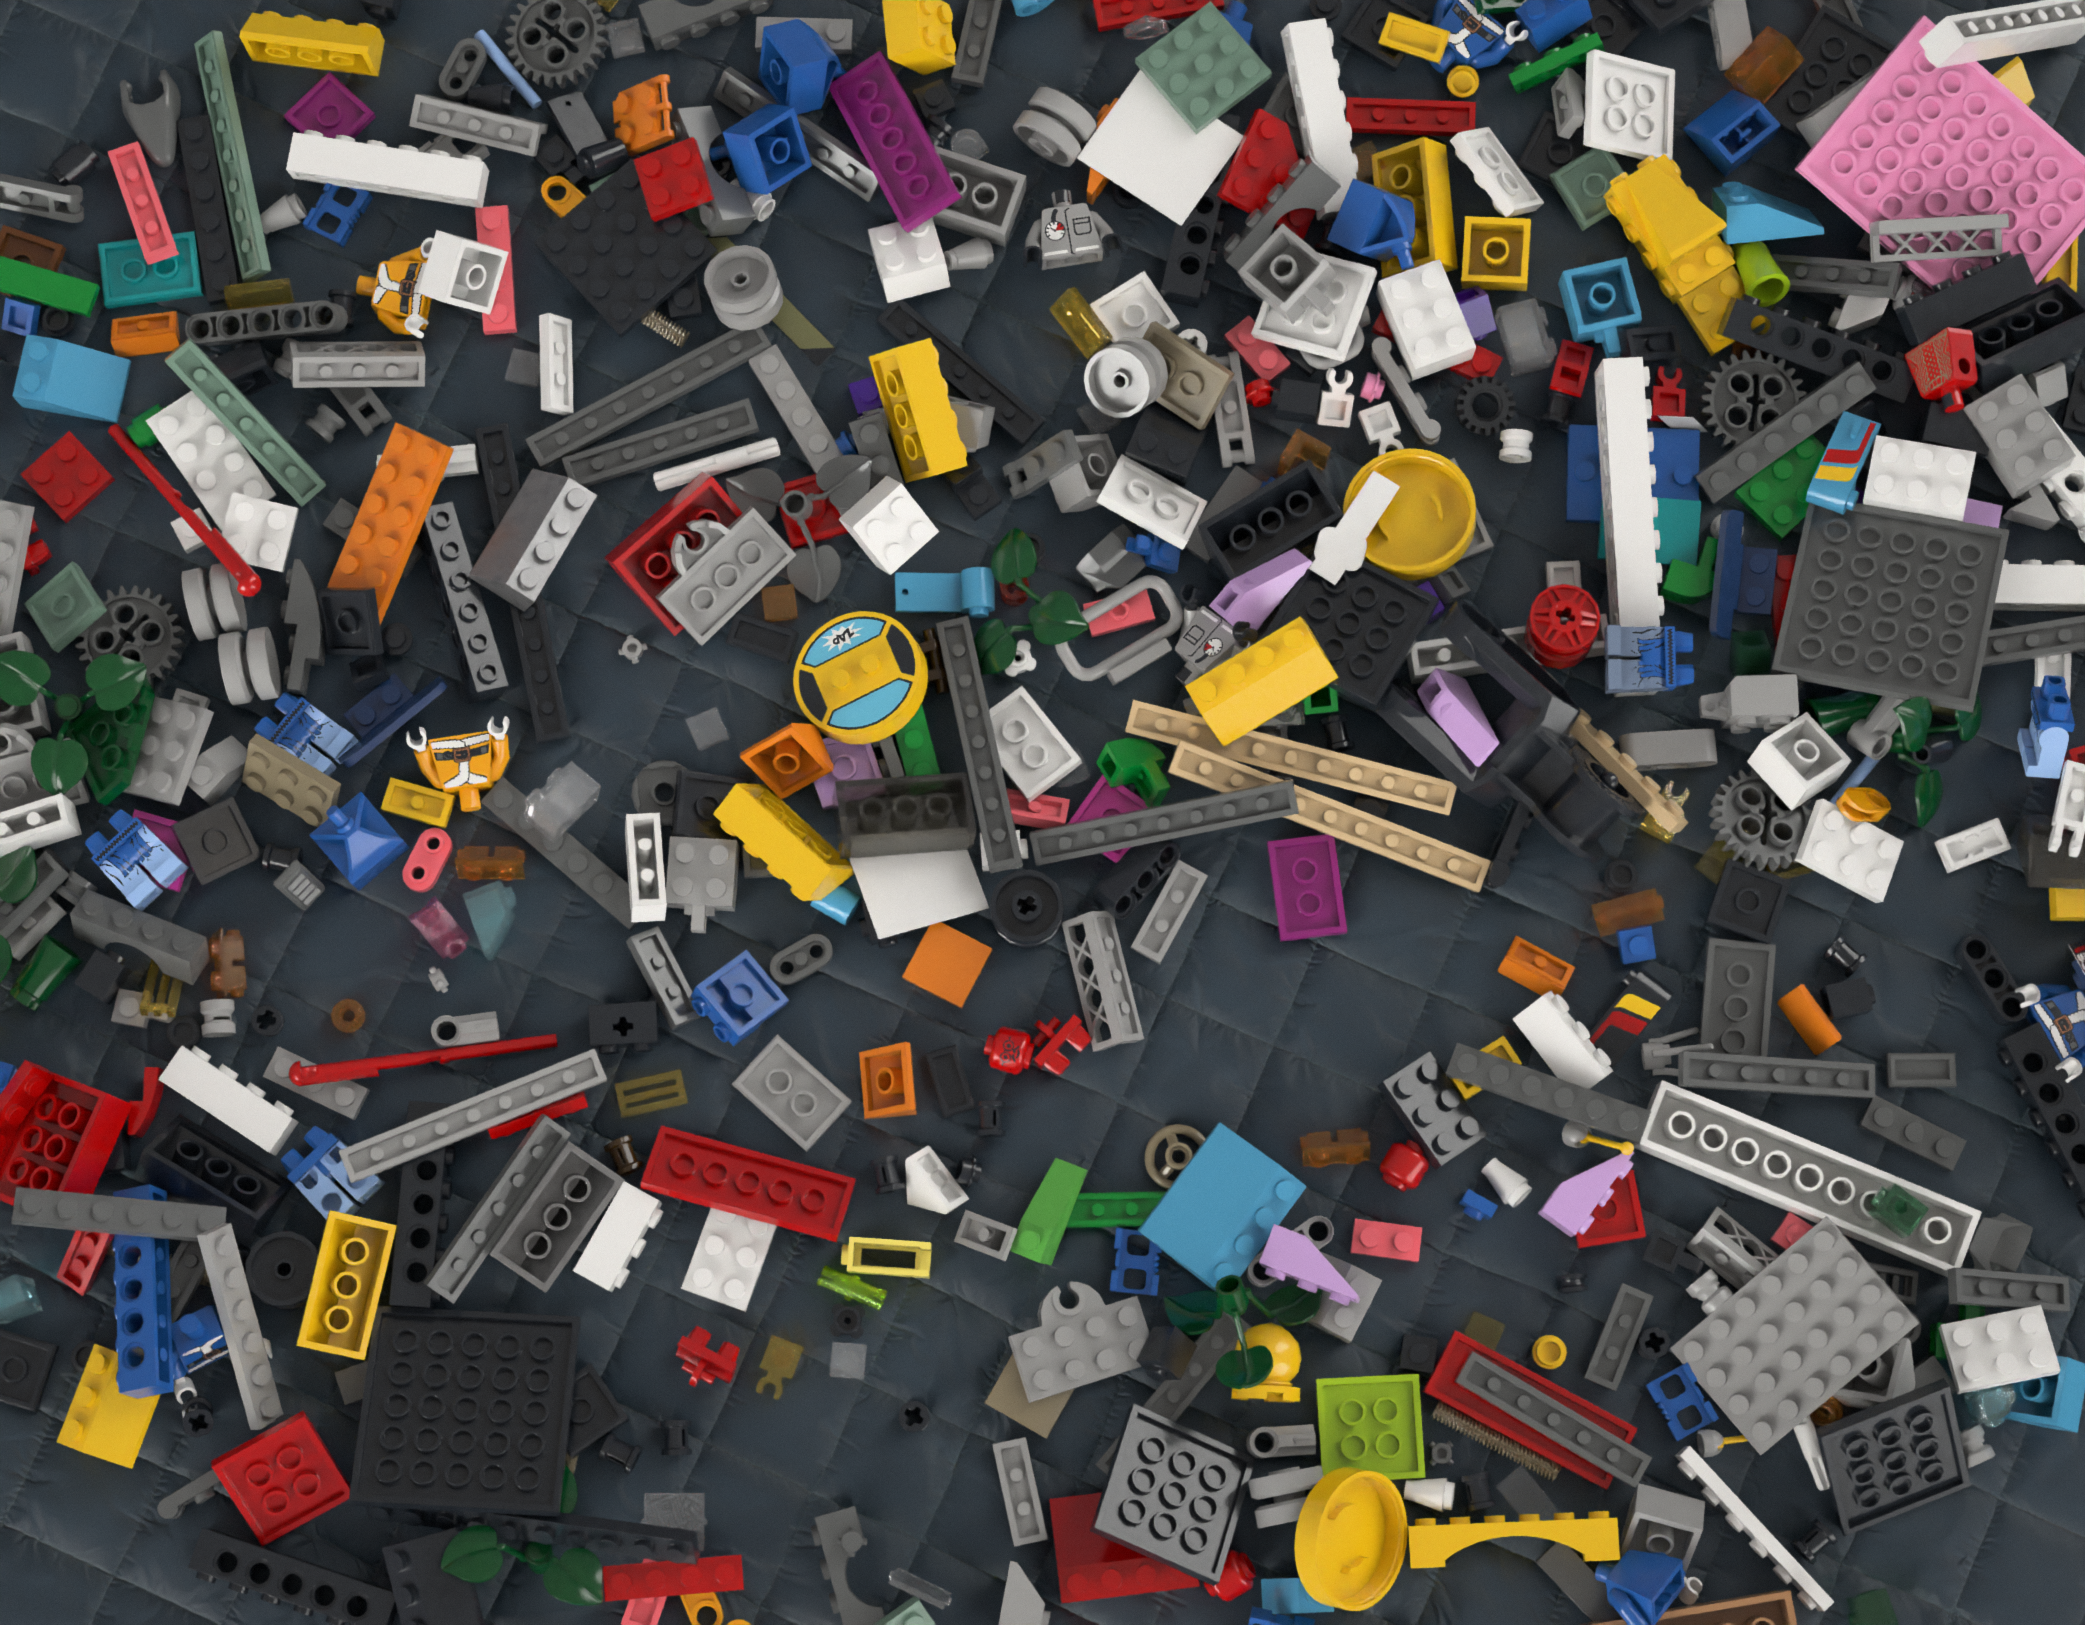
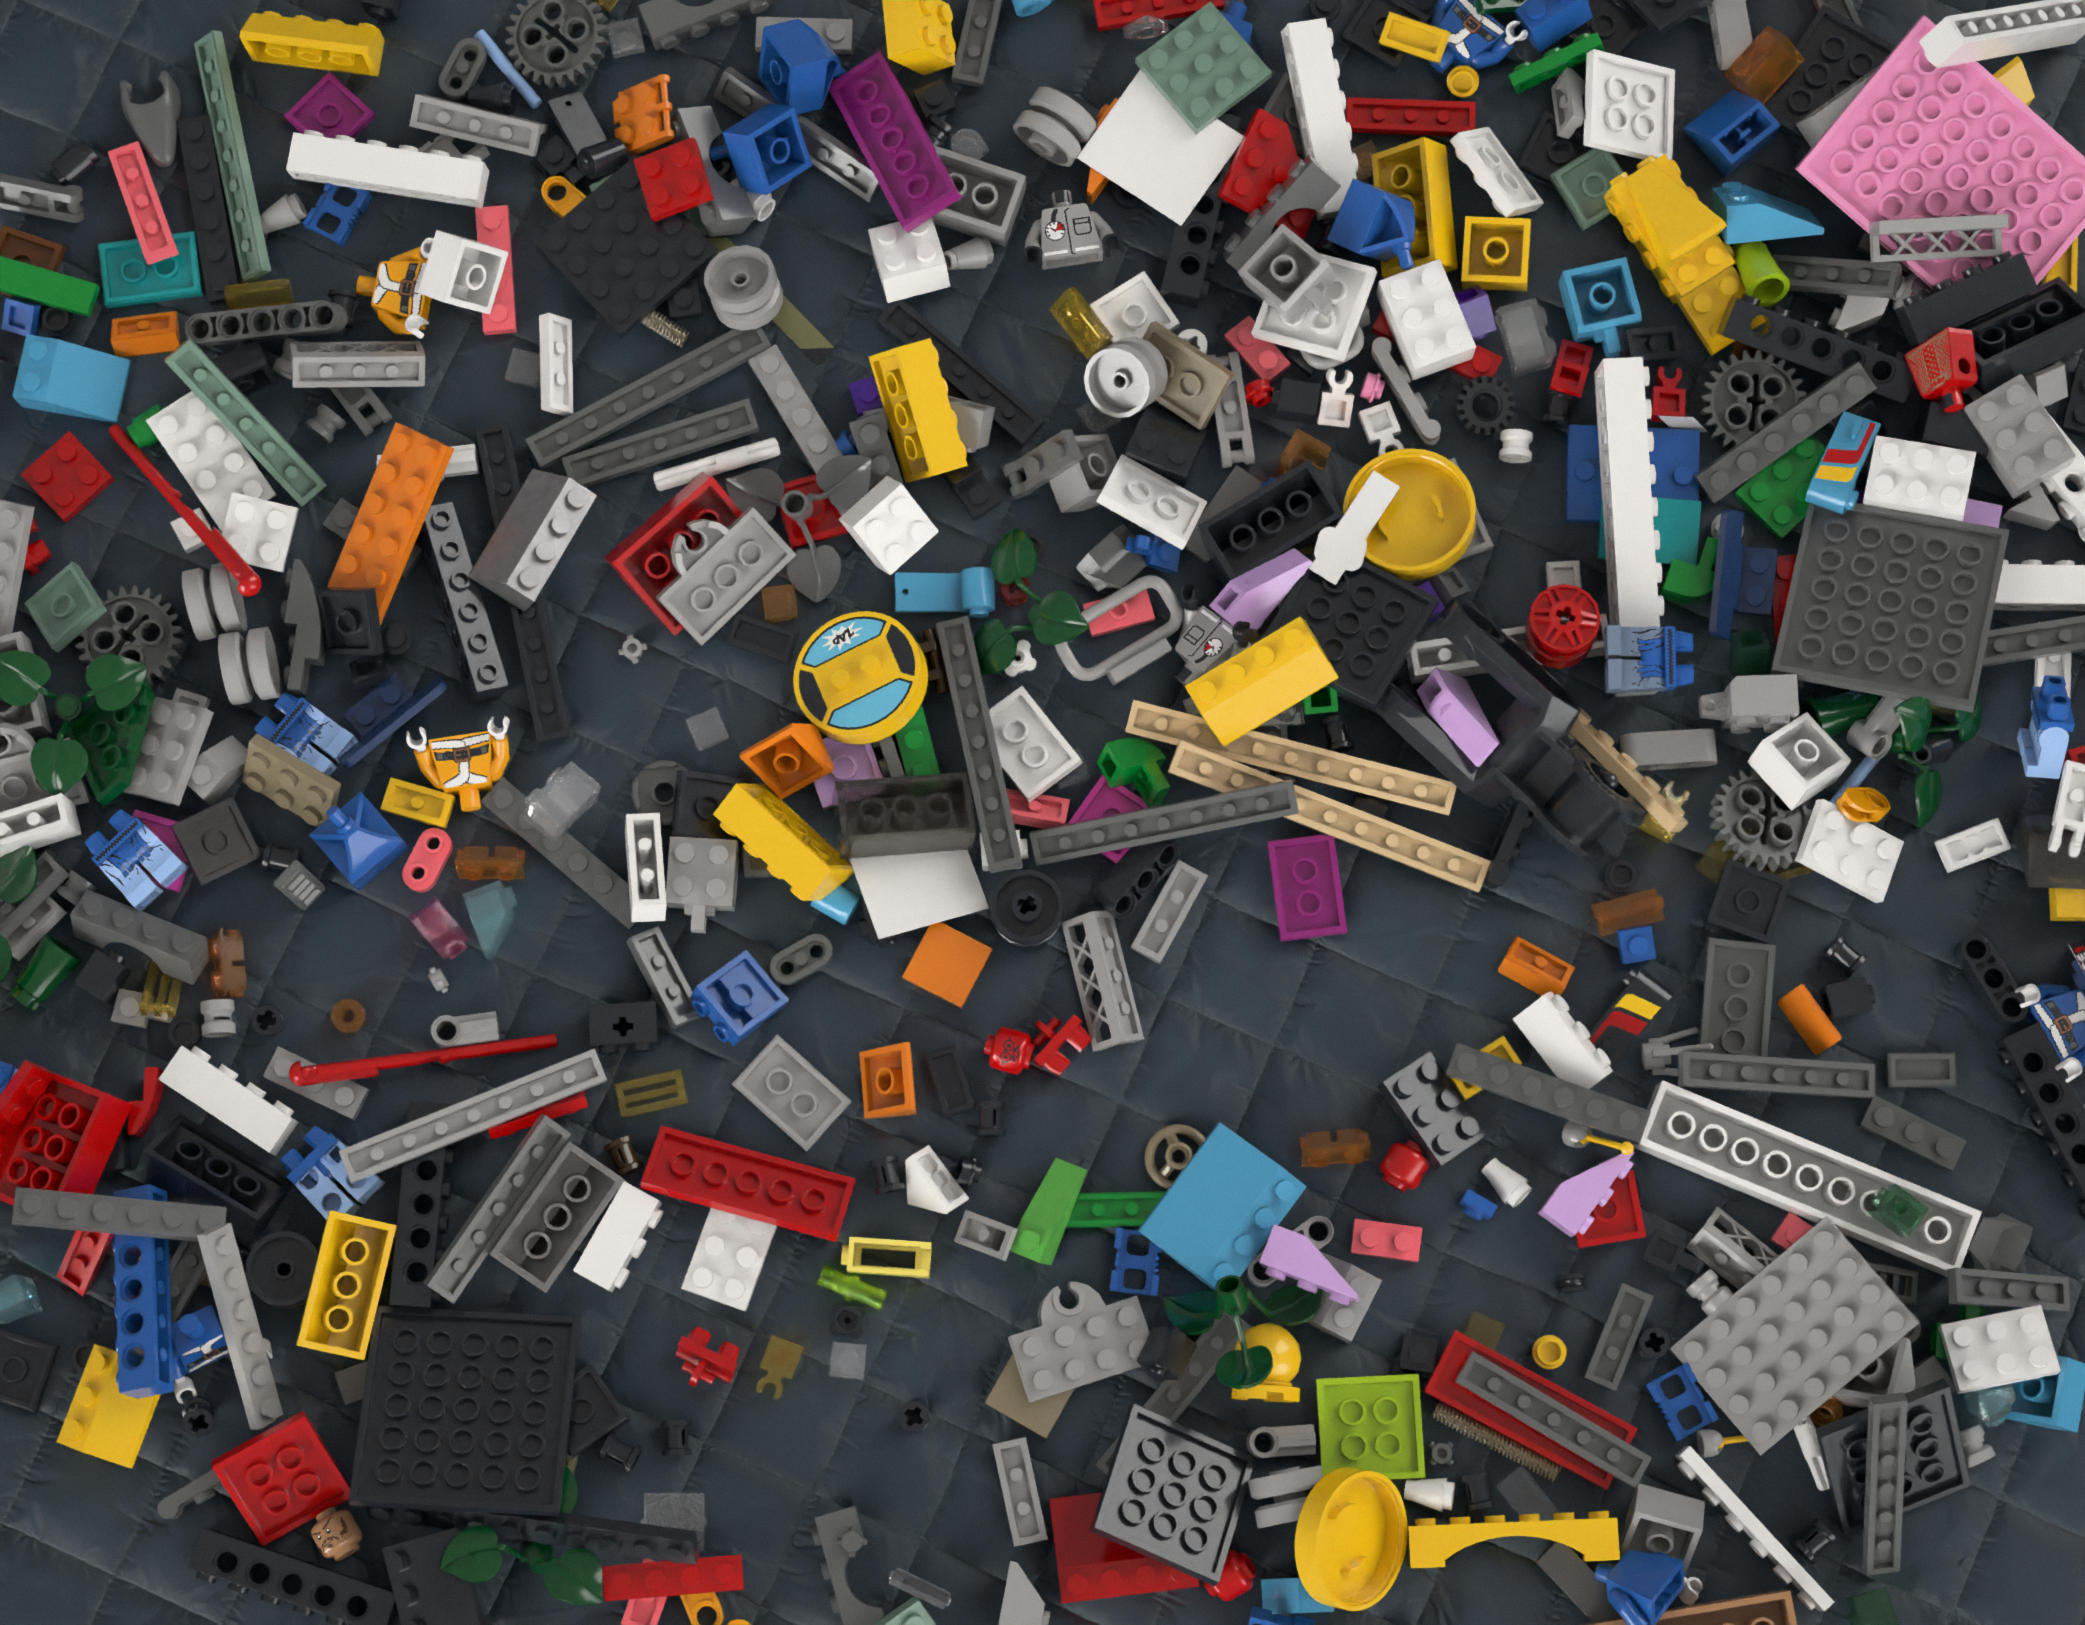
none -> medium nougat head [311,1507,362,1561]
none -> dark grey plate [1862,1392,1908,1576]

